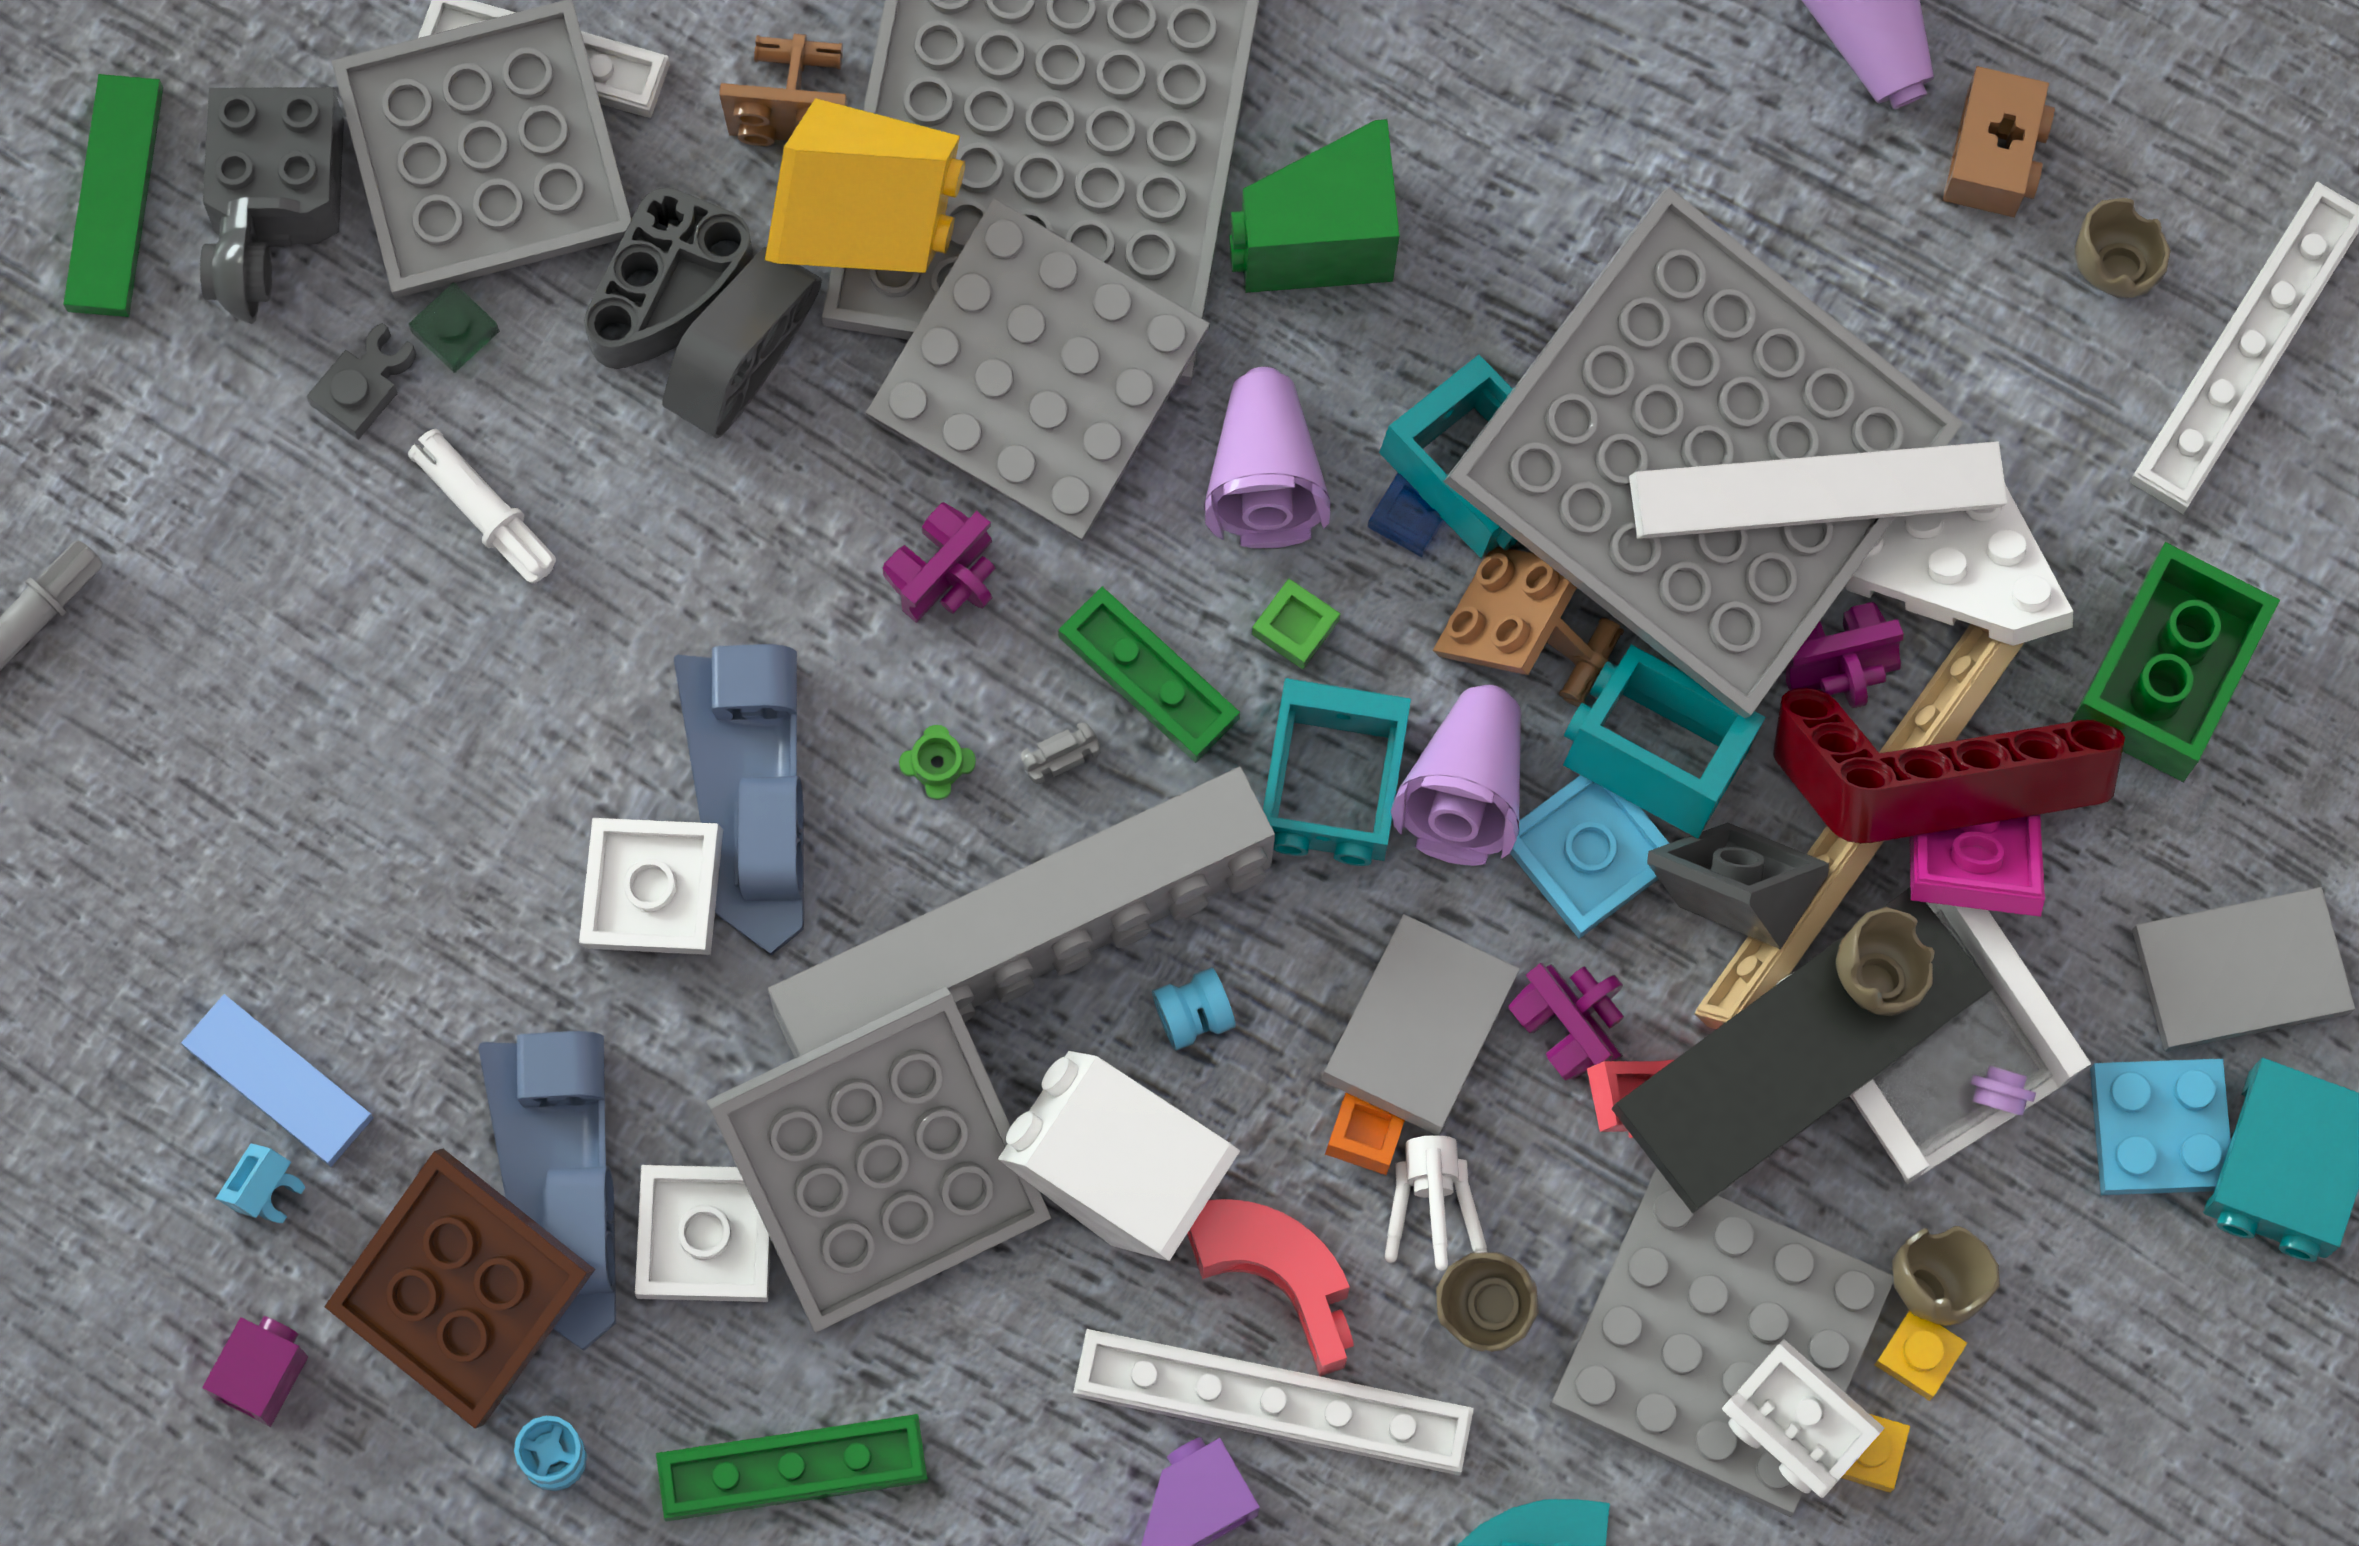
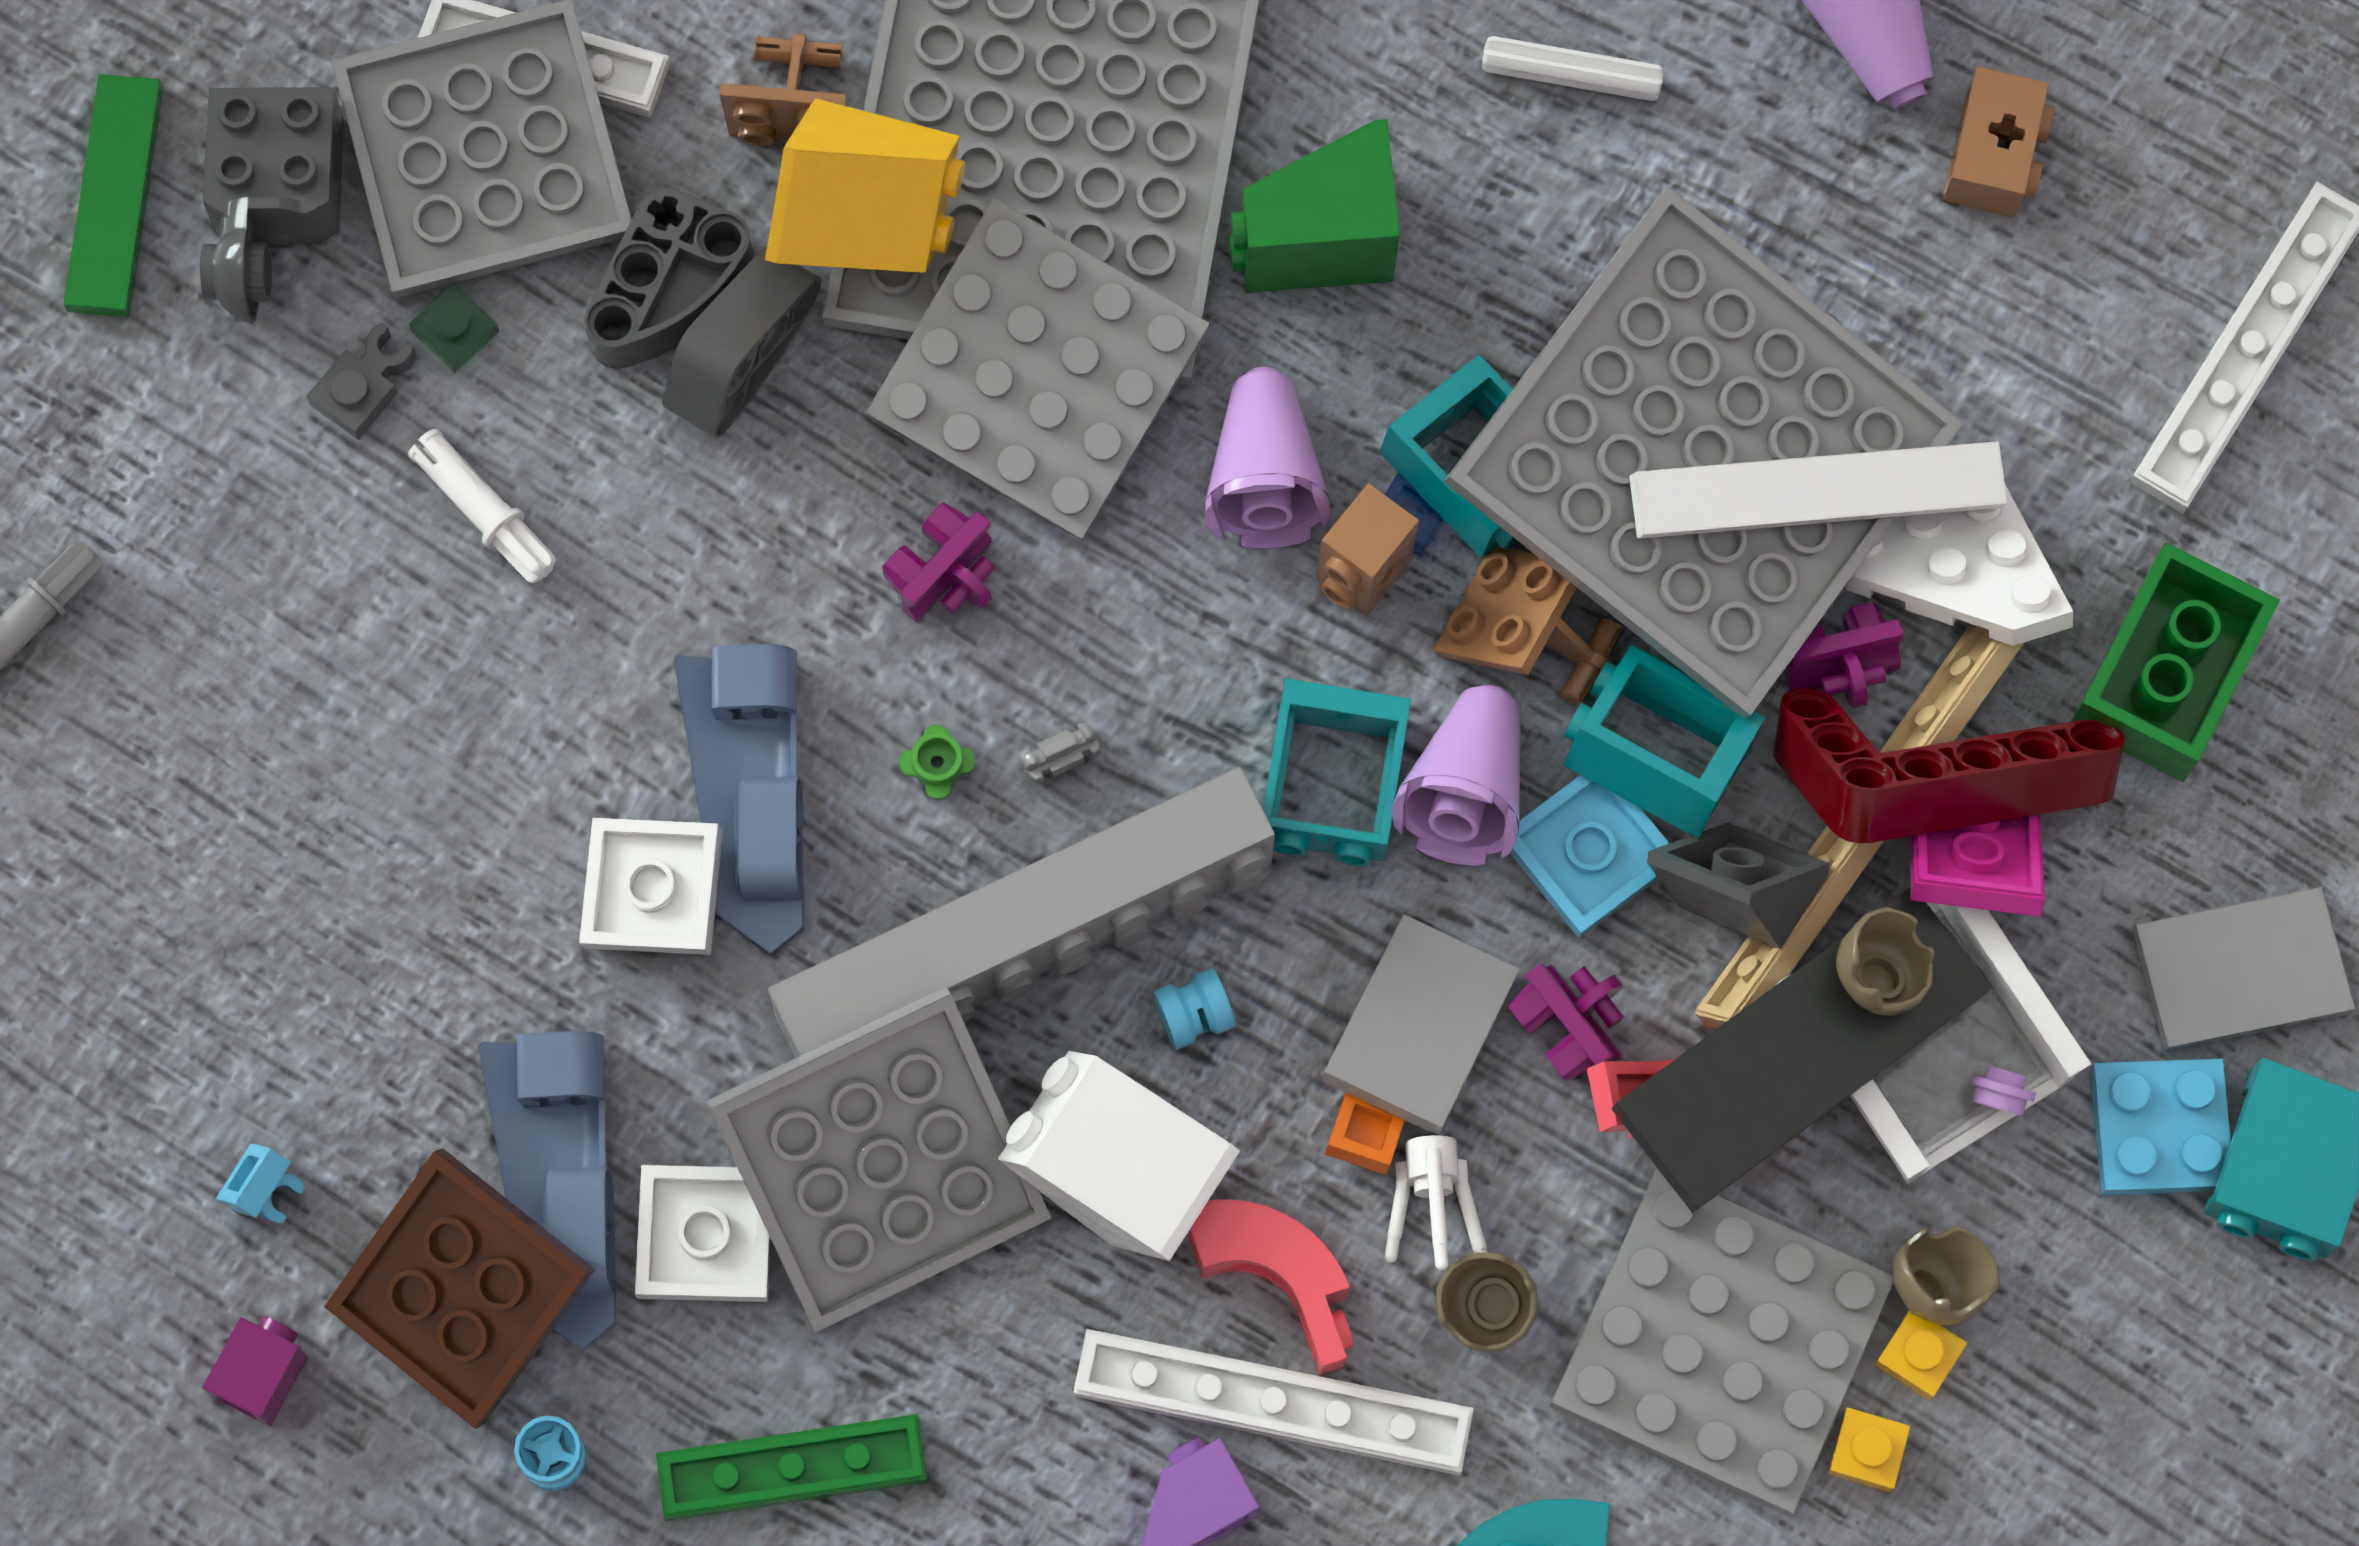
light blue tile [181,994,373,1167] -> none
green plate [1058,586,1240,763] -> none
bright green plate [1251,578,1340,670] -> none
white bracket [1722,1339,1884,1498] -> none
dark tan hair [2074,198,2171,298] -> none
none -> medium nougat brick [1317,483,1419,616]
none -> white axle [1482,36,1663,101]

